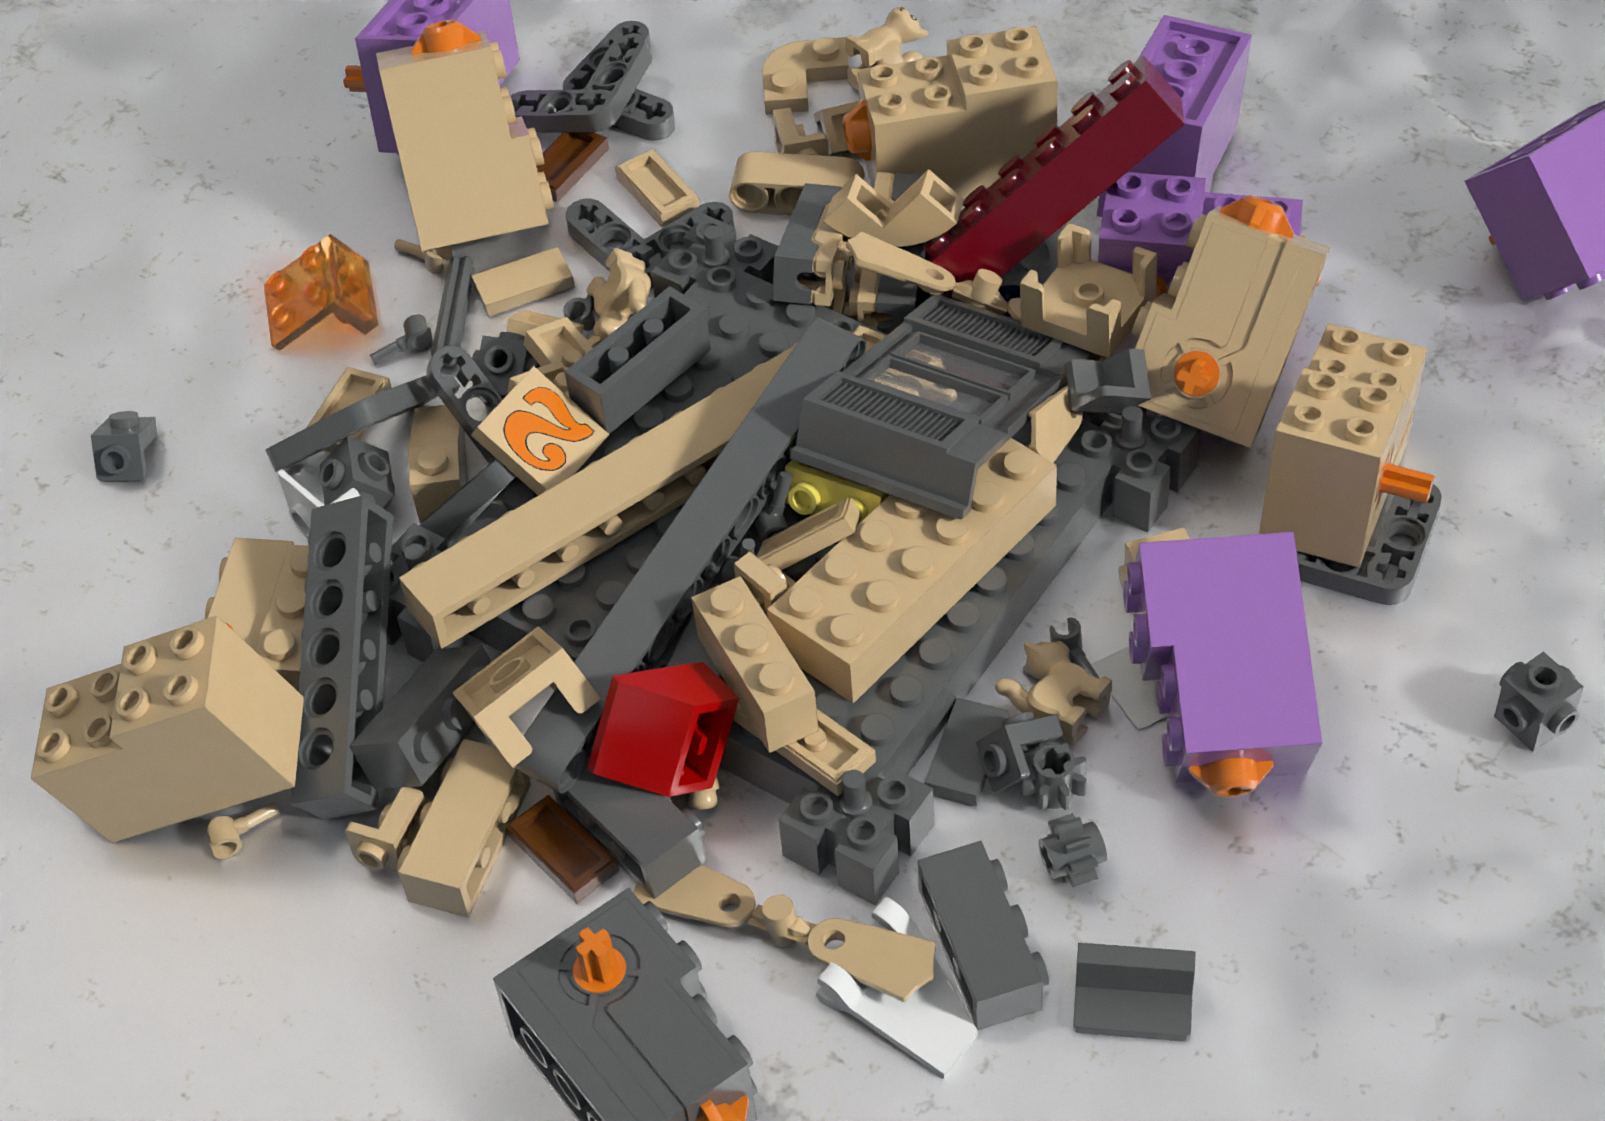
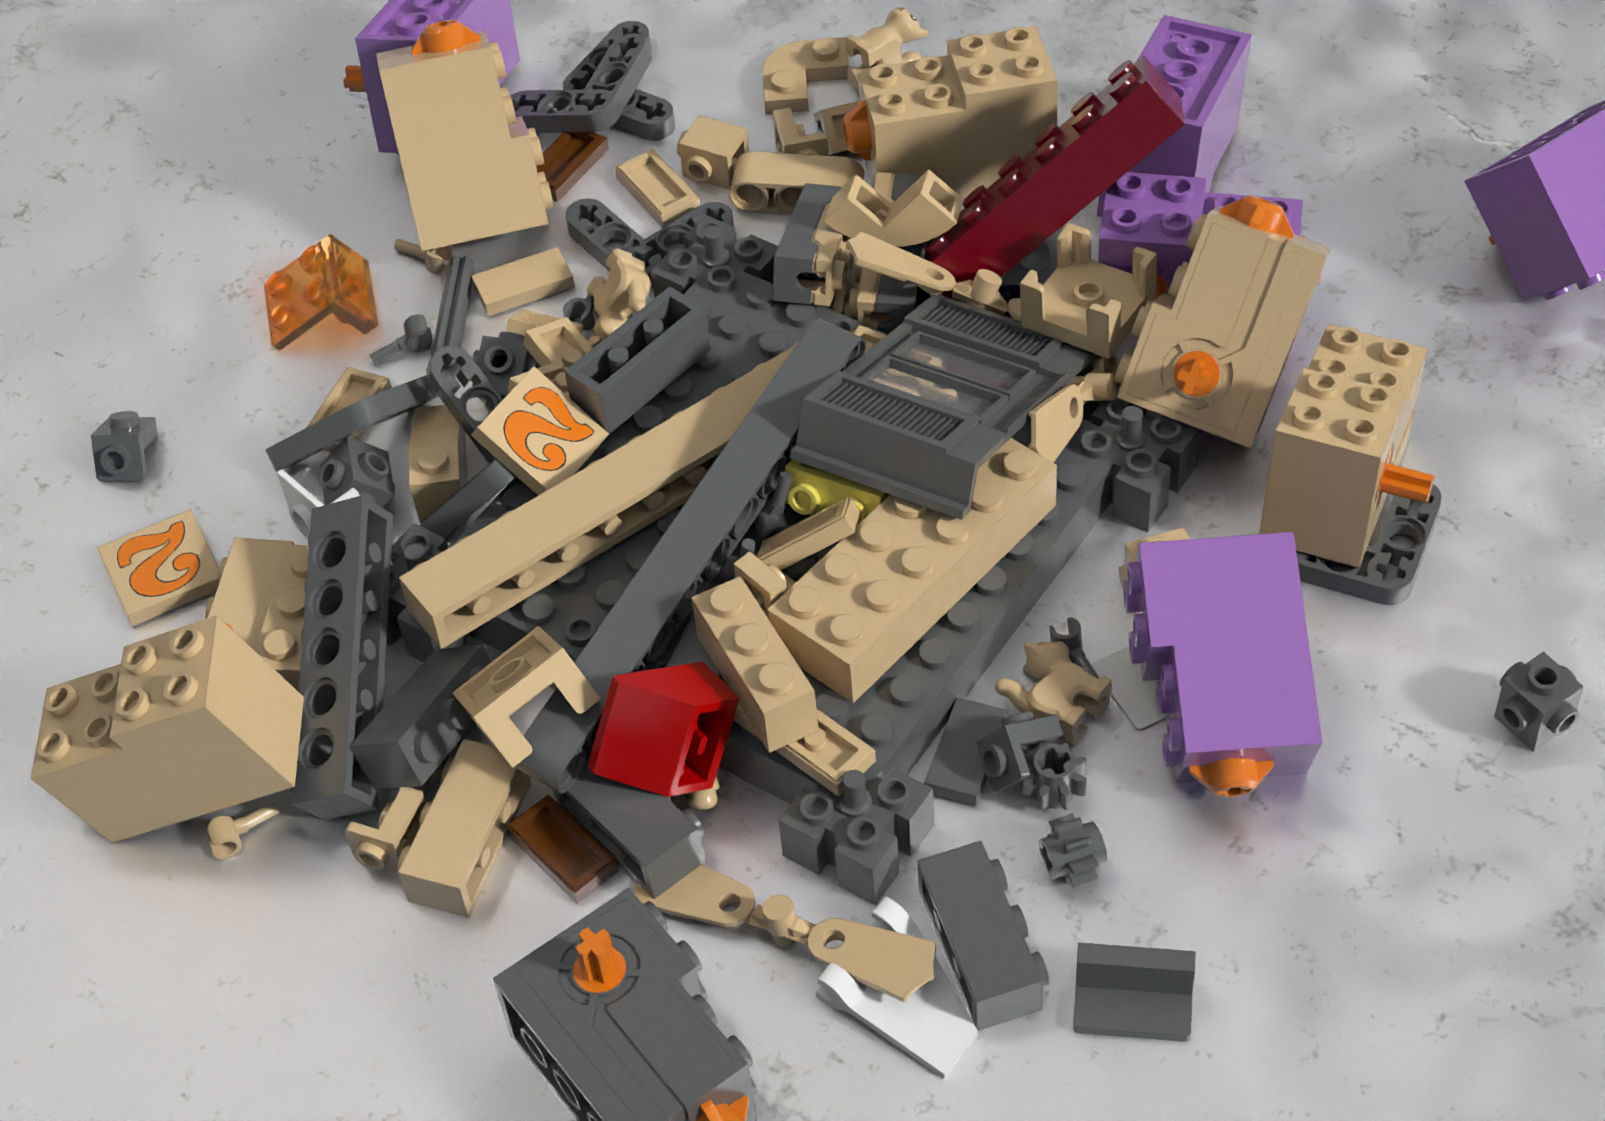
dark grey panel [1065,349,1152,414] -> none
none -> tan tile [97,509,219,627]
none -> tan brick [677,115,749,190]

